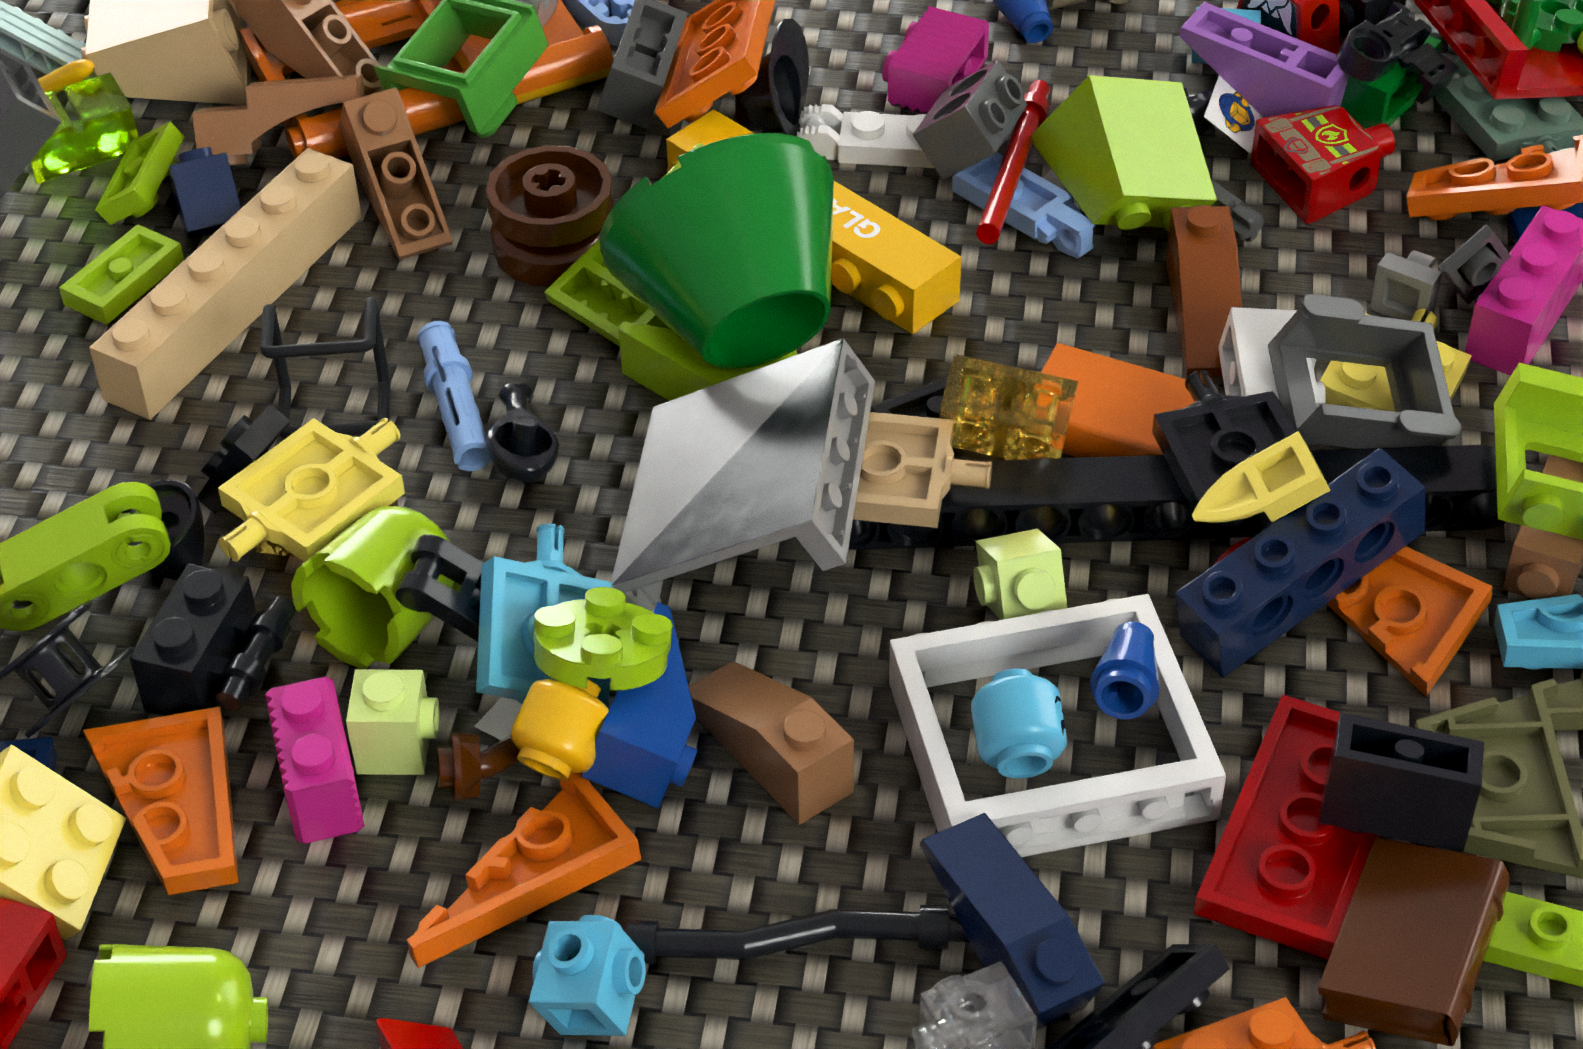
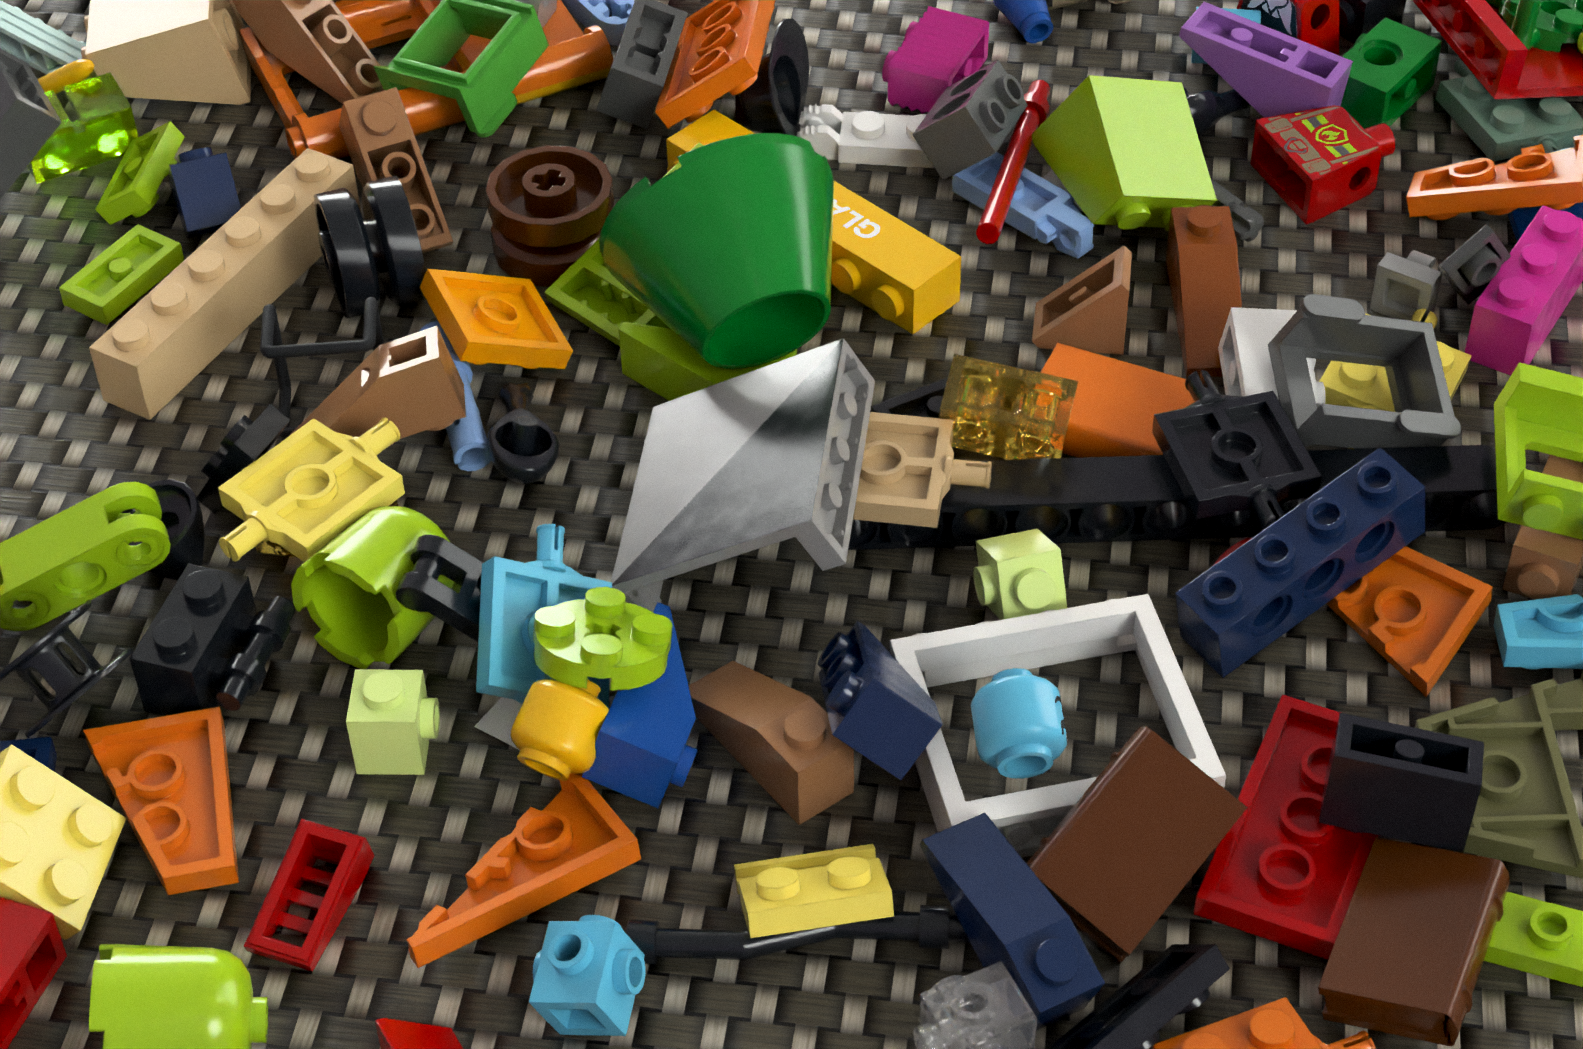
medium nougat slope [192,74,365,165] -> none
dark pink brick [265,676,365,844] -> none
reddish brown plate [437,732,520,801] -> none
blue cone [1090,621,1159,719] -> none
light yellow plate [1192,431,1331,523] -> none
sticker [1204,75,1263,153] -> none
black piece [1336,2,1459,105] -> none
none -> red slope [244,819,375,972]
none -> medium nougat slope [289,326,466,447]
none -> black wheel [314,176,426,318]
none -> light orange plate [420,268,573,369]
none -> light yellow plate [734,844,894,939]
none -> dark blue slope [818,621,943,780]
none -> reddish brown piece [1026,726,1248,964]
none -> medium nougat slope [1032,246,1132,355]

